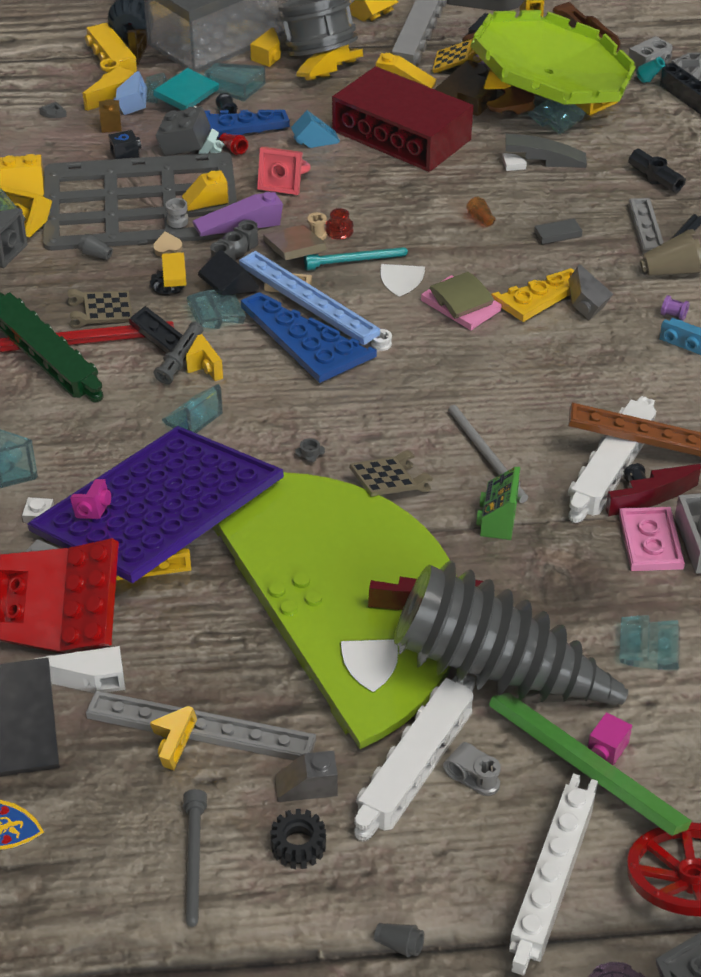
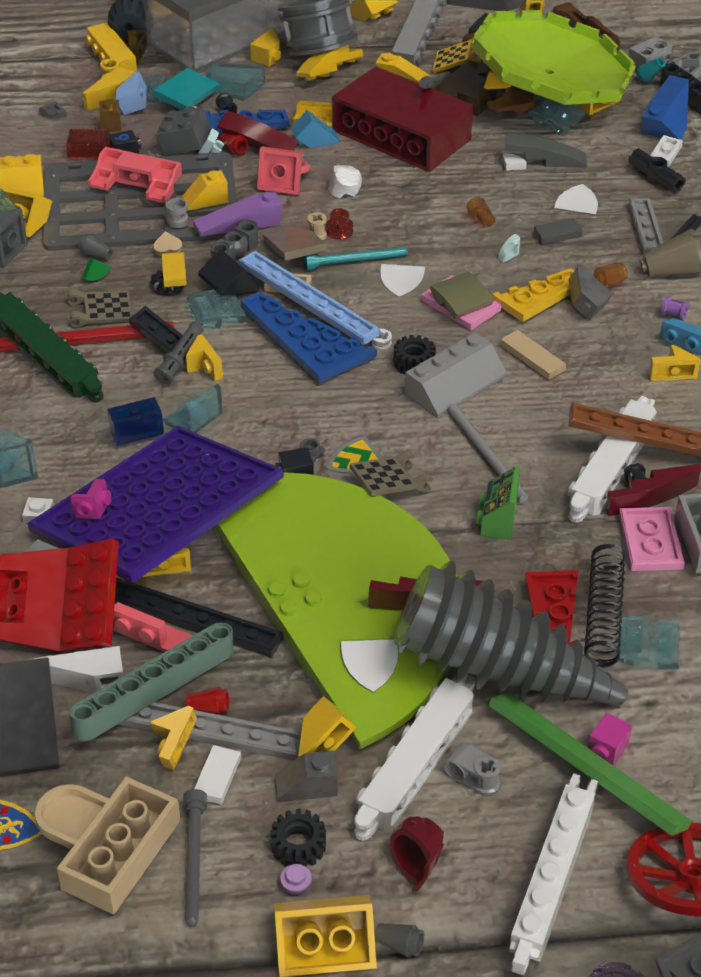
none -> tan brick [35,776,181,915]
none -> clear red brick [66,128,110,158]
none -> sand green beam [70,623,234,741]
none -> green tile [81,258,111,281]
none -> coral bracket [88,147,182,203]
none -> clear blue brick [107,397,164,446]
none -> coral bracket [113,602,193,652]
none -> black tile [115,577,284,658]
none -> red cone [186,686,230,715]
none -> white tile [194,745,241,805]
none -> dark red slope [217,111,299,151]
none -> yellow slope [274,895,377,977]
none -> black brick [275,447,314,475]
none -> lavender plate [280,864,312,895]
none -> yellow slope [292,100,332,128]
none -> yellow slope [298,696,357,757]
none -> sticker [326,435,383,473]
none -> white hair [328,165,362,198]
none -> dark red helmet [389,816,444,893]
none -> black tyre [393,335,436,375]
none -> light grey slope [405,332,507,418]
none -> dark grey bar [419,72,451,89]
none -> light aqua tile [498,234,520,263]
none -> tan tile [500,330,566,380]
none -> red wing [525,570,579,644]
none -> white sticker [554,184,598,214]
none -> black piece [584,544,626,667]
none -> clear orange brick [593,262,628,288]
none -> blue wedge [642,75,689,140]
none -> yellow slope [649,345,700,381]
none -> white plate [650,135,683,167]

